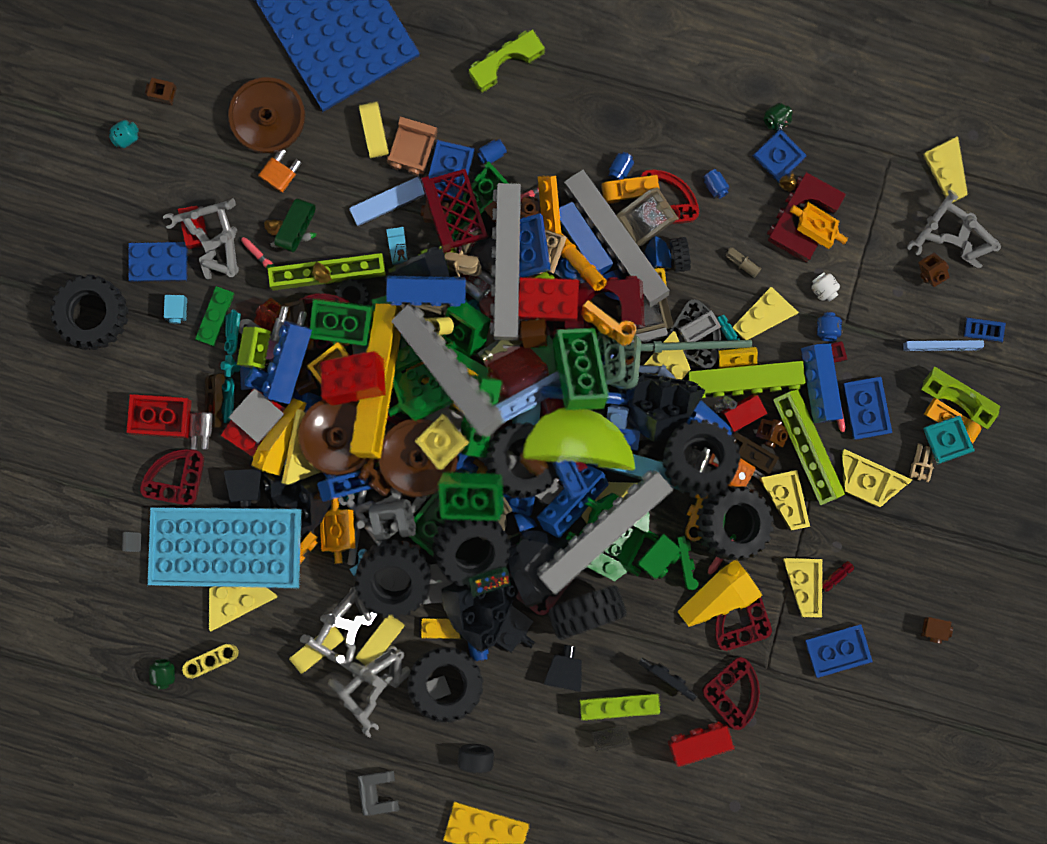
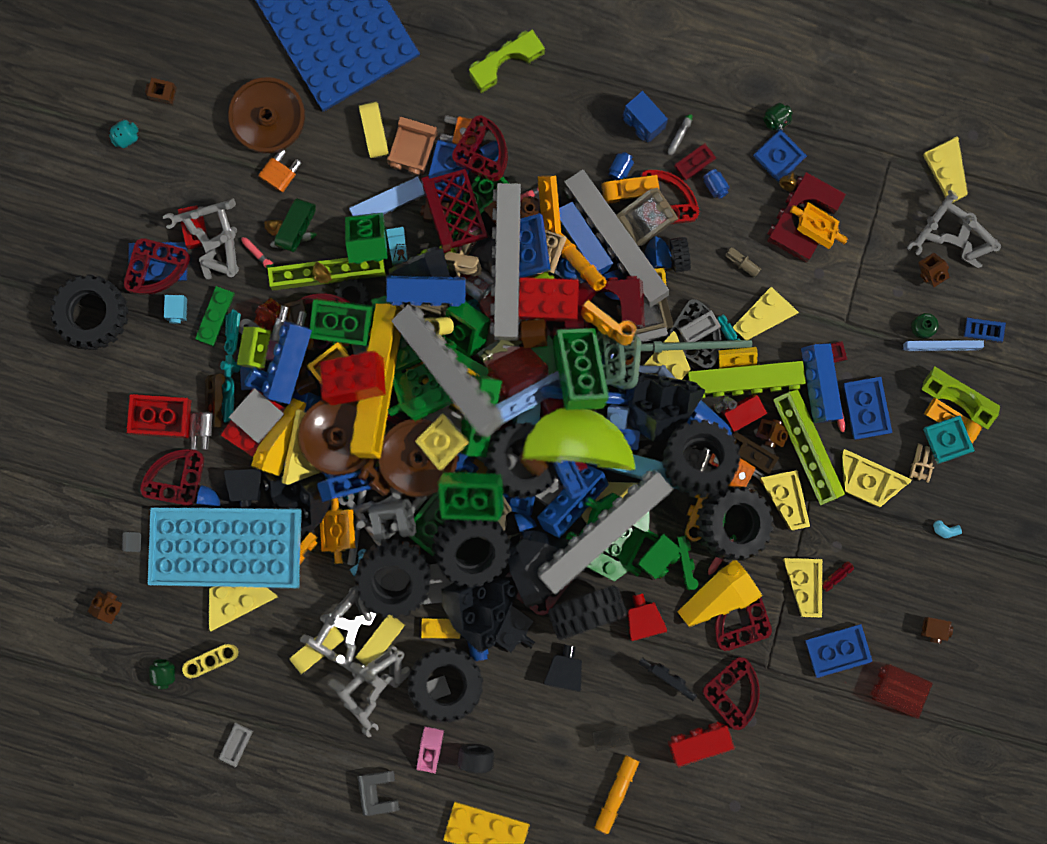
clear green tile [468,566,510,597] -> none
lime arch [580,693,660,720] -> none
white head [812,273,840,302] -> none
blue head [817,312,842,342] -> none
none -> reddish brown brick [87,591,123,624]
none -> dark red beam [124,238,190,295]
none -> blue brick [197,485,221,506]
none -> light grey tile [218,723,253,767]
none -> green brick [345,212,387,264]
none -> bright pink slope [416,727,444,774]
none -> orange piece [440,116,480,145]
none -> dark red beam [452,115,508,181]
none -> light orange piece [594,755,640,834]
none -> blue brick [623,91,668,143]
none -> red torso [627,593,667,641]
none -> light grey piece [668,114,692,155]
none -> dark red plate [674,143,716,181]
none -> clear red brick [871,664,933,719]
none -> dark green head [911,313,939,339]
none -> medium azure arm [933,520,962,538]

